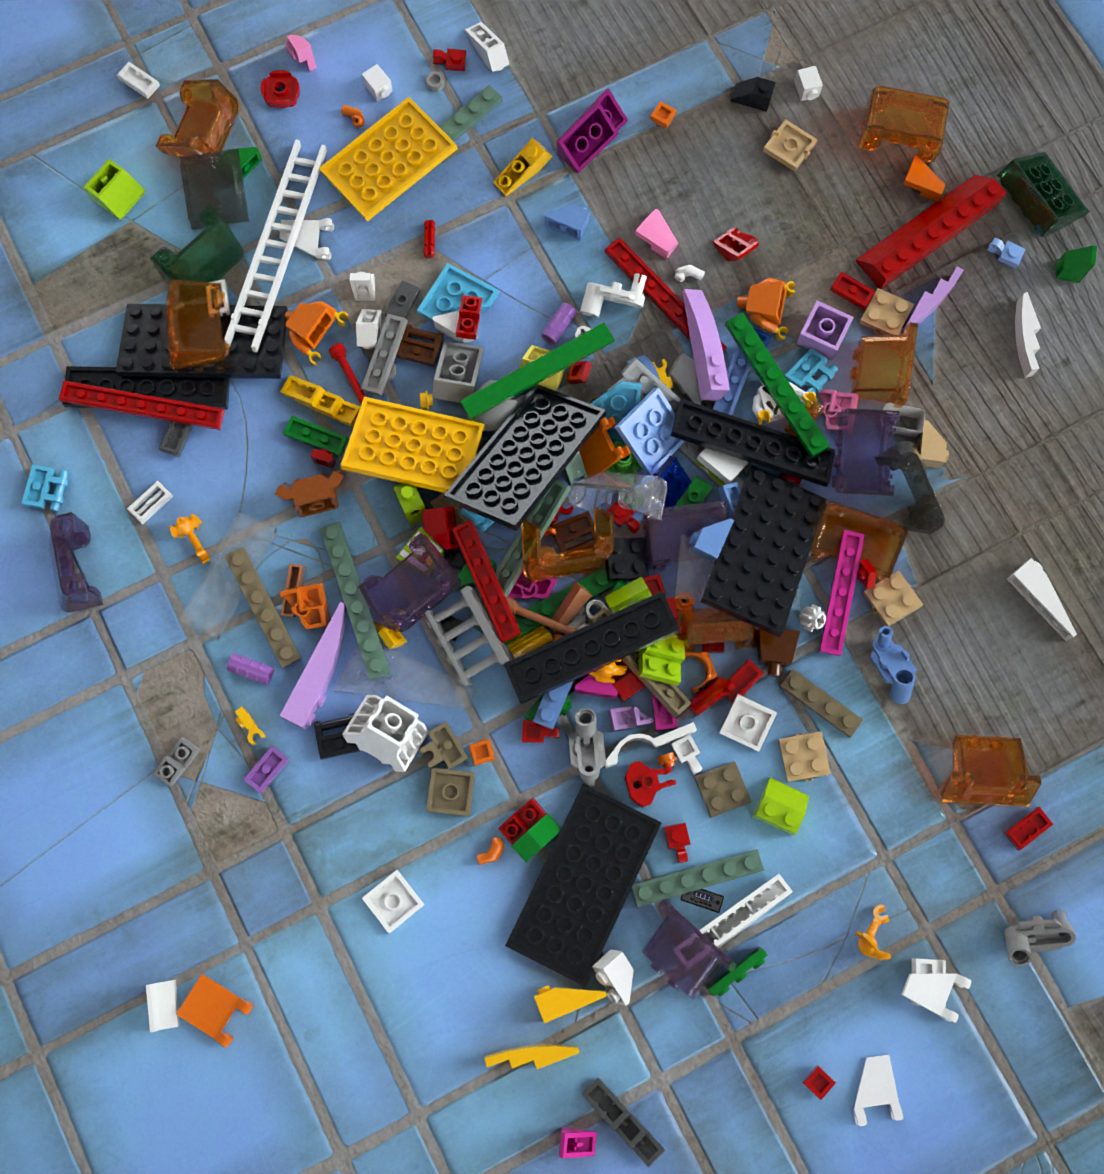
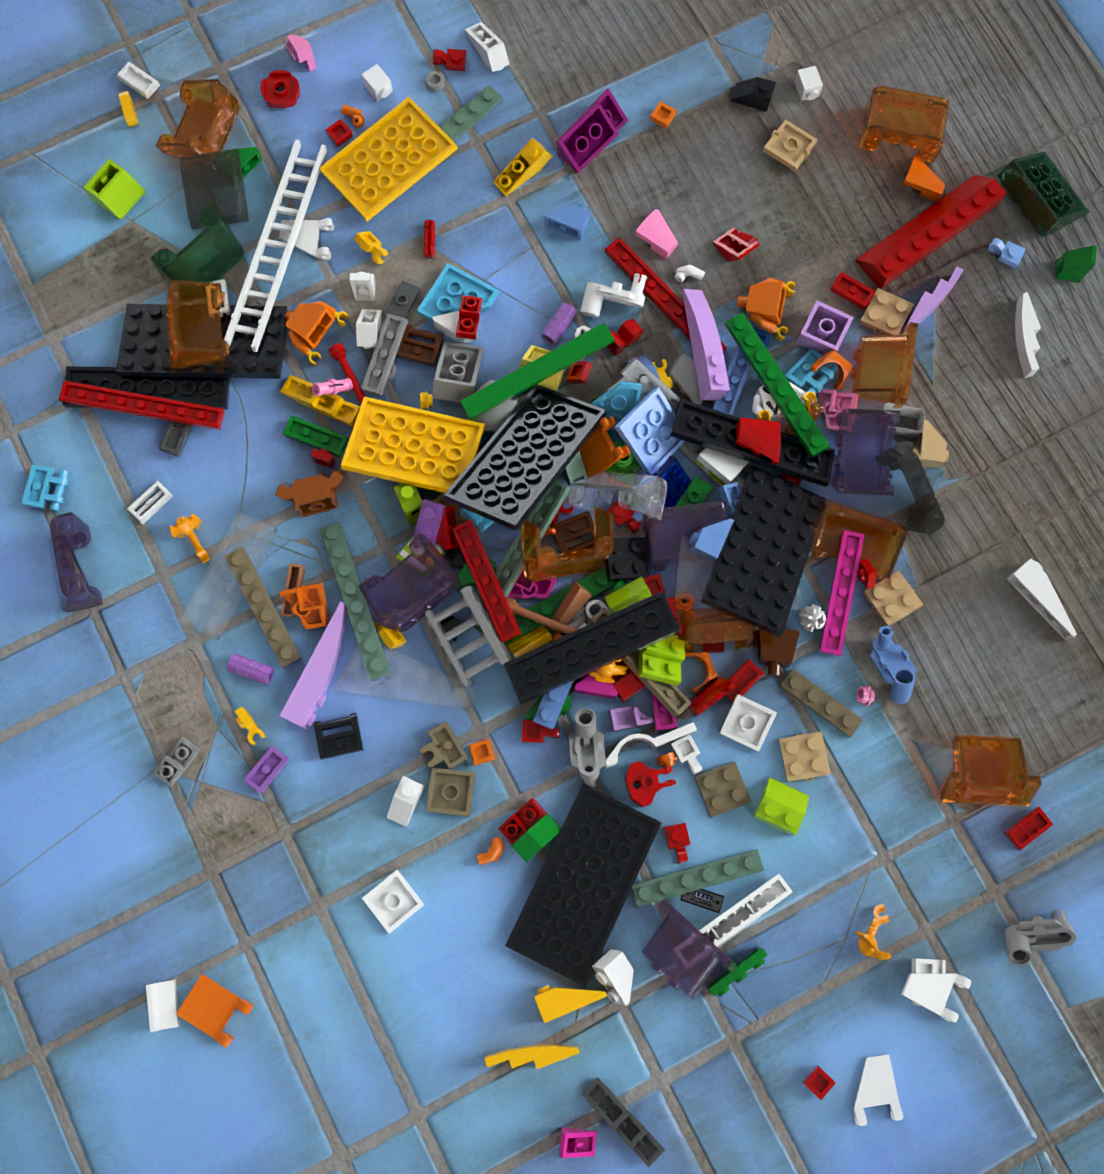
white slope [342,695,428,772] -> none
none -> yellow beam [118,91,139,127]
none -> bright pink pin [312,378,353,396]
none -> red plate [325,119,353,147]
none -> yellow plate [354,231,388,264]
none -> white slope [387,776,425,827]
none -> medium lavender plate [412,499,445,547]
none -> red leg [607,319,644,356]
none -> red slope [735,417,781,465]
none -> orange helmet [811,350,852,390]
none -> bright pink plate [856,685,875,706]

